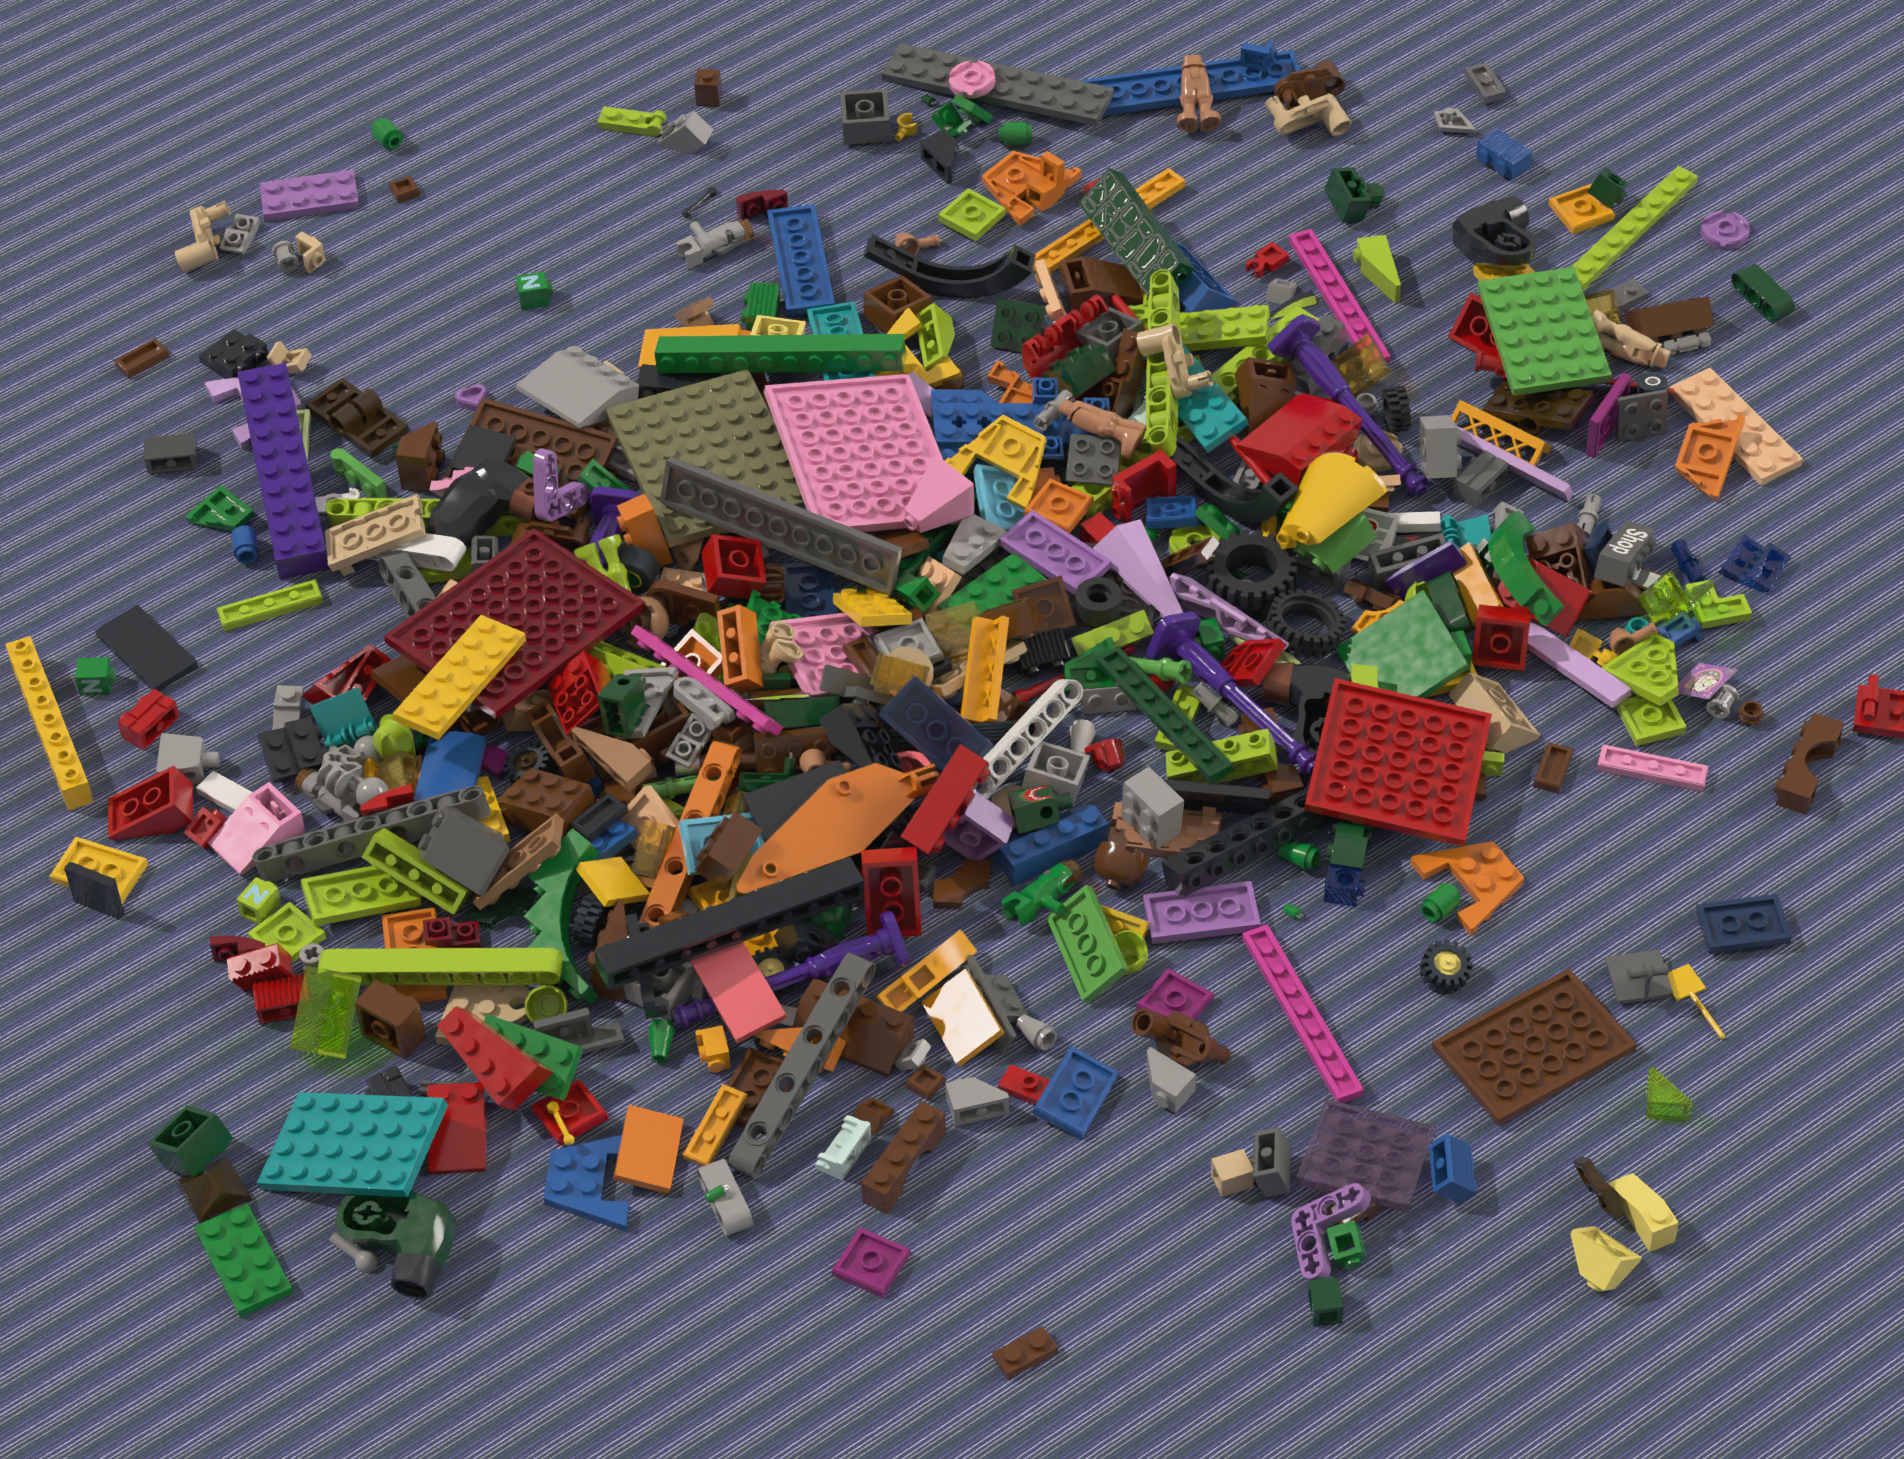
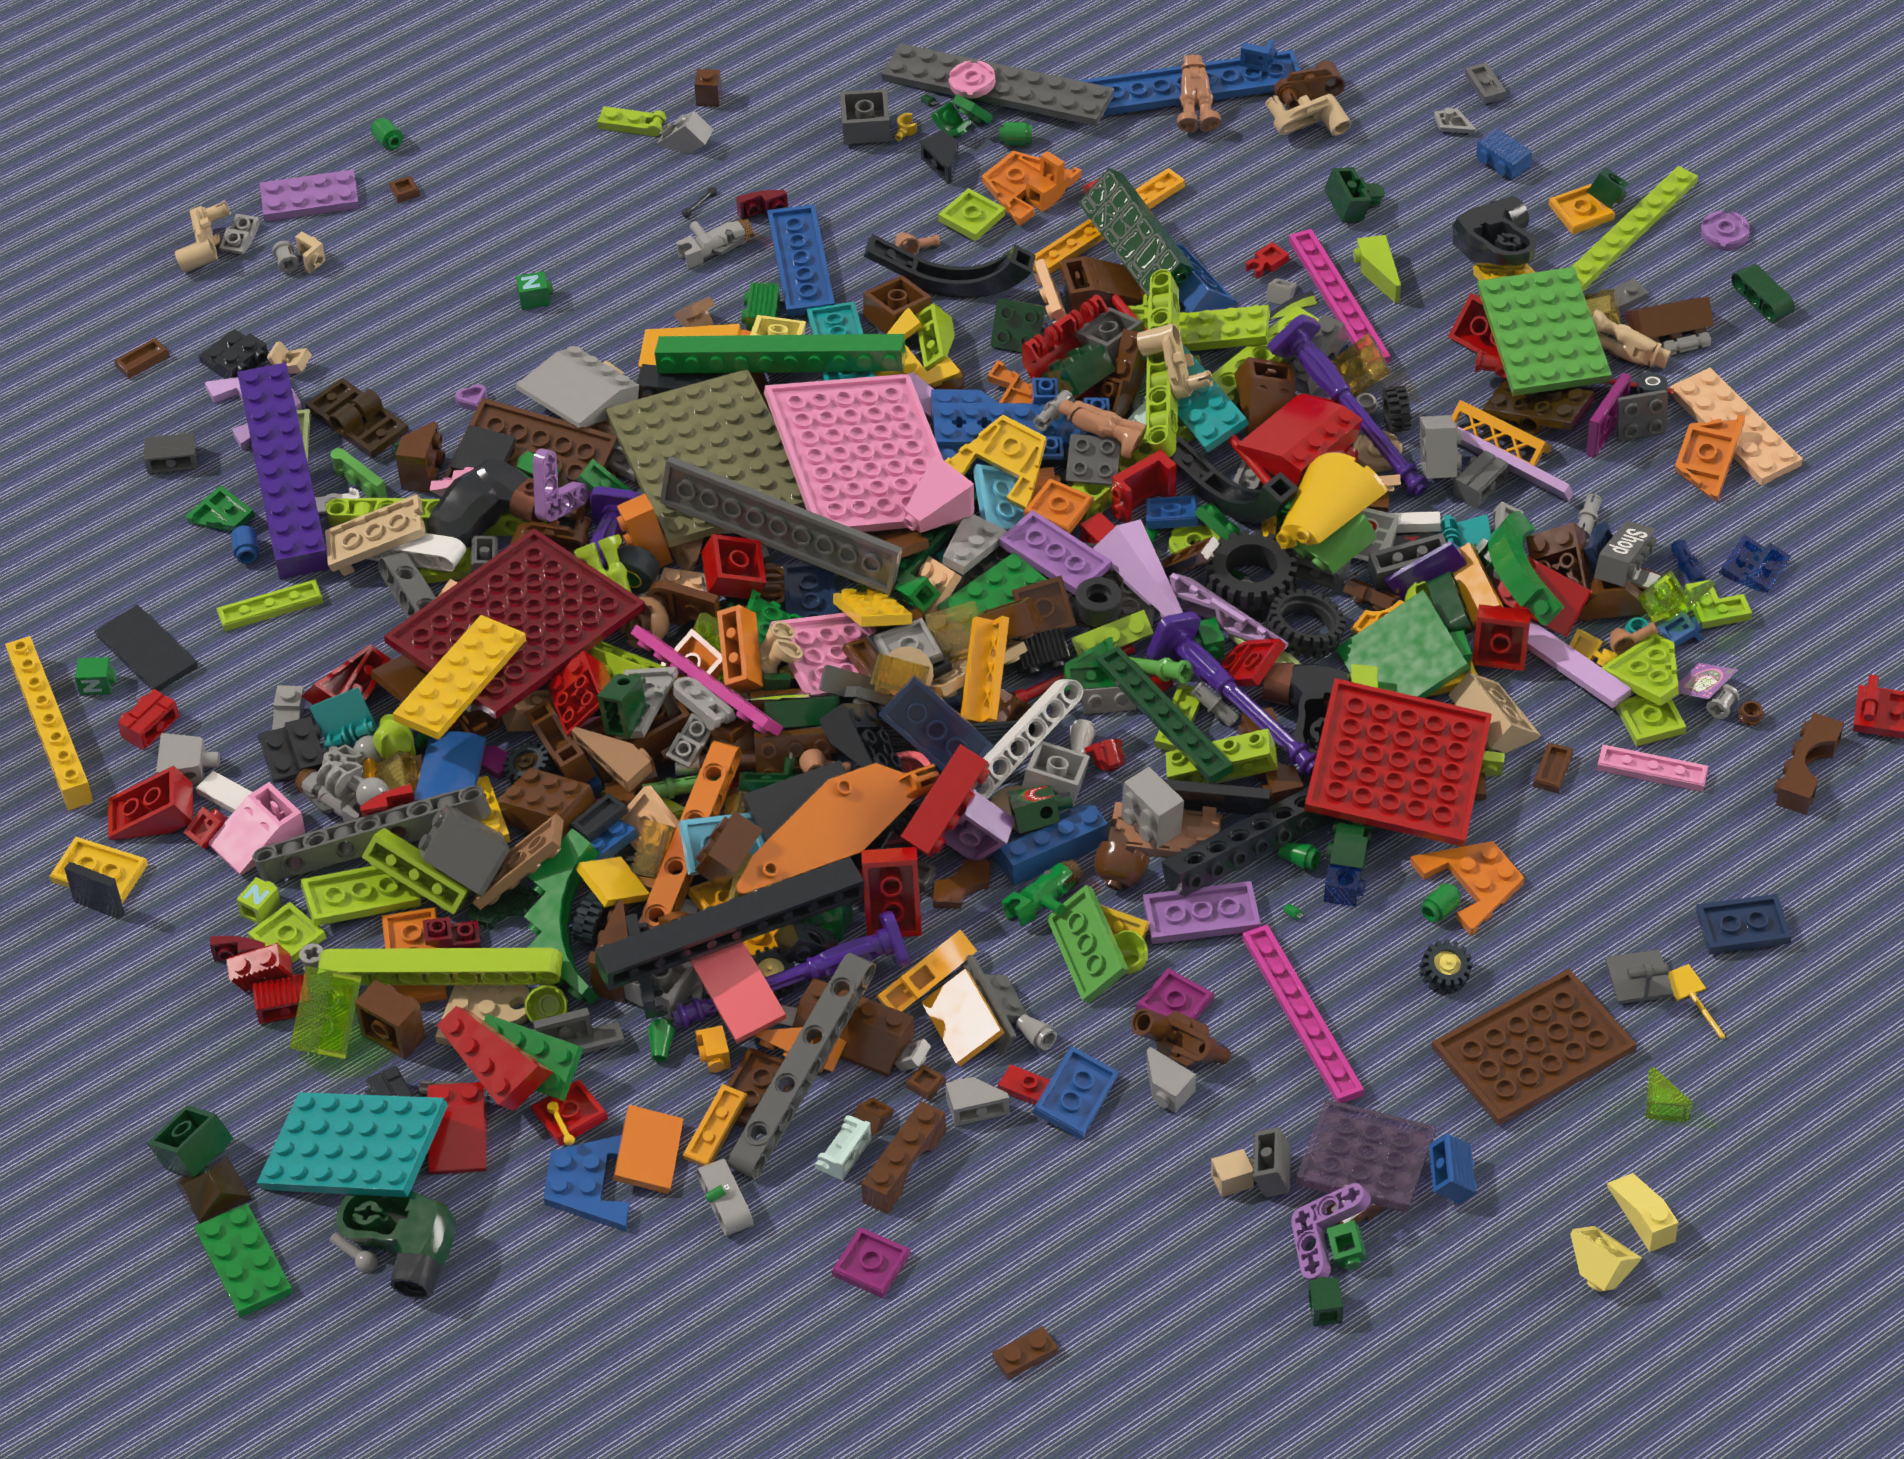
dark brown tile [1573,1156,1624,1219] -> none

